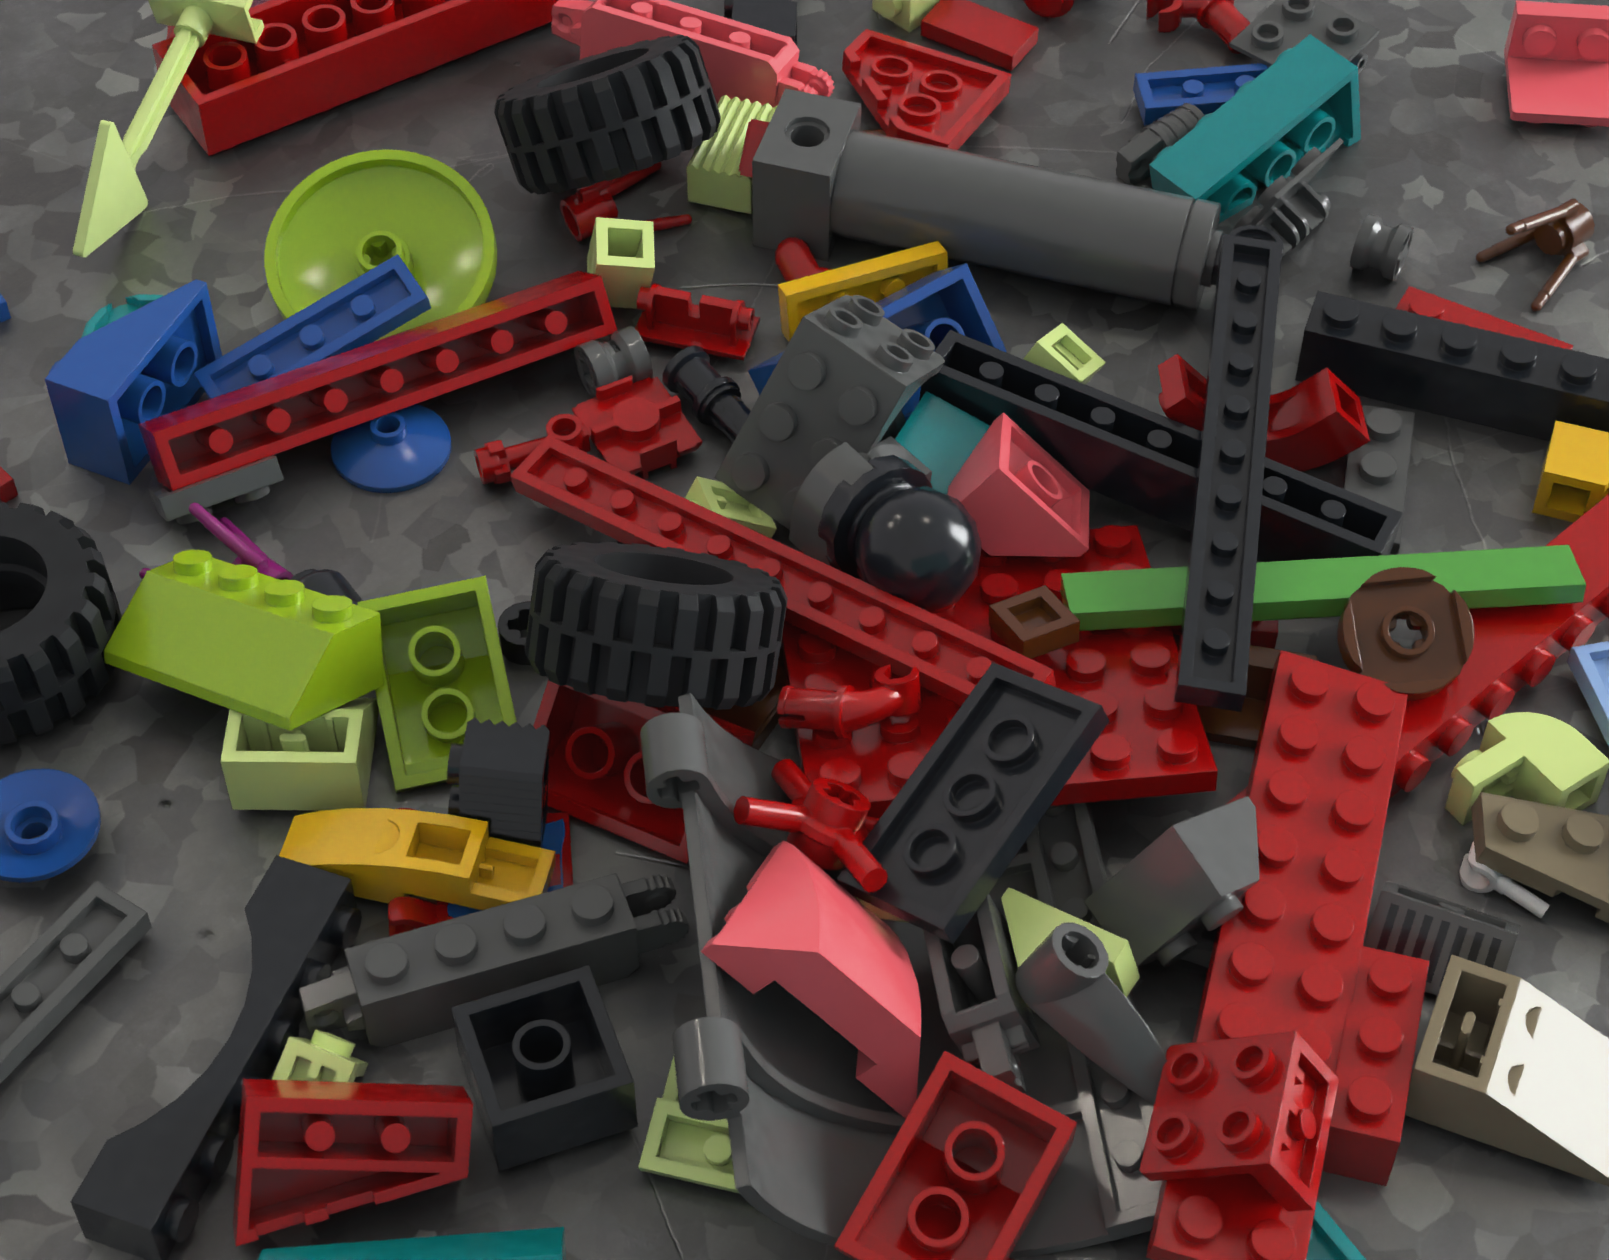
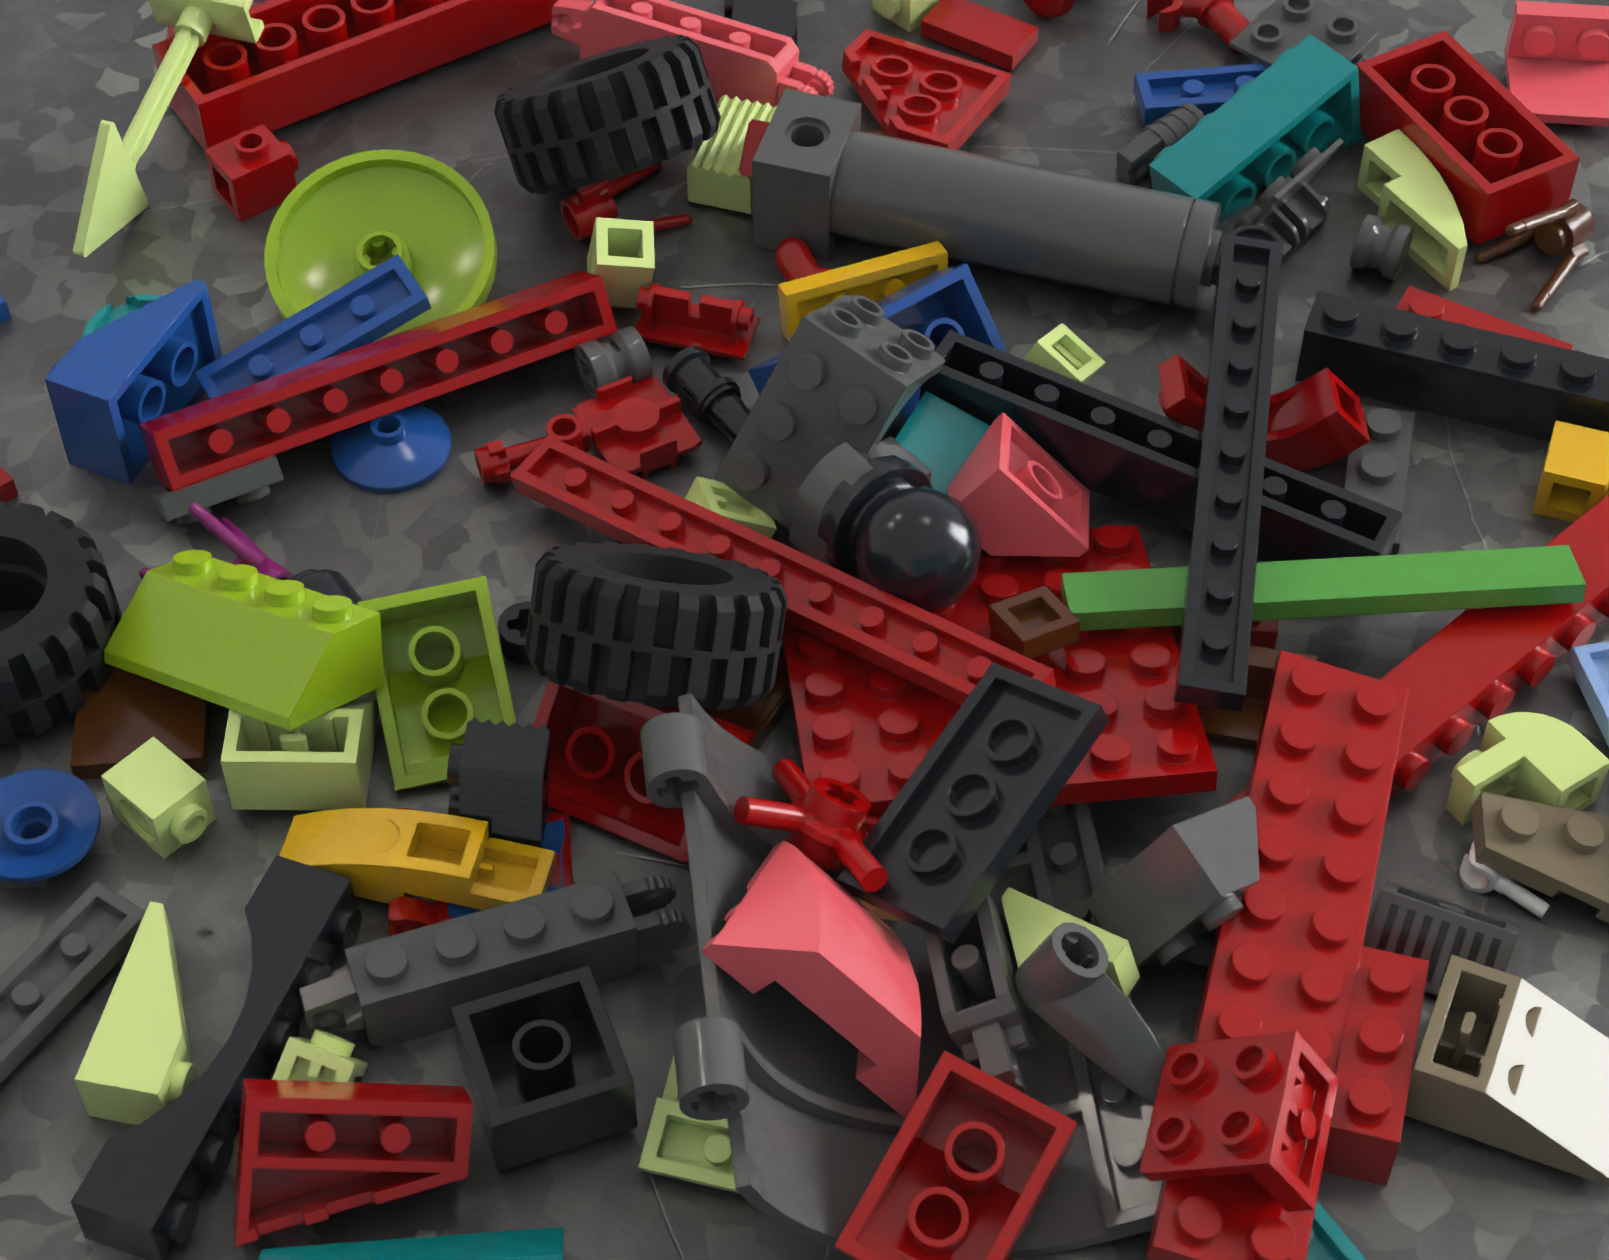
red piece [777,664,923,739] -> none
reddish brown plate [1337,567,1475,701] -> none
none -> reddish brown tile [70,663,211,780]
none -> yellowish green slope [75,901,198,1125]
none -> yellowish green brick [101,736,216,859]
none -> red brick [204,124,299,222]
none -> red brick [1356,31,1580,245]
none -> yellowish green slope [1356,129,1468,291]

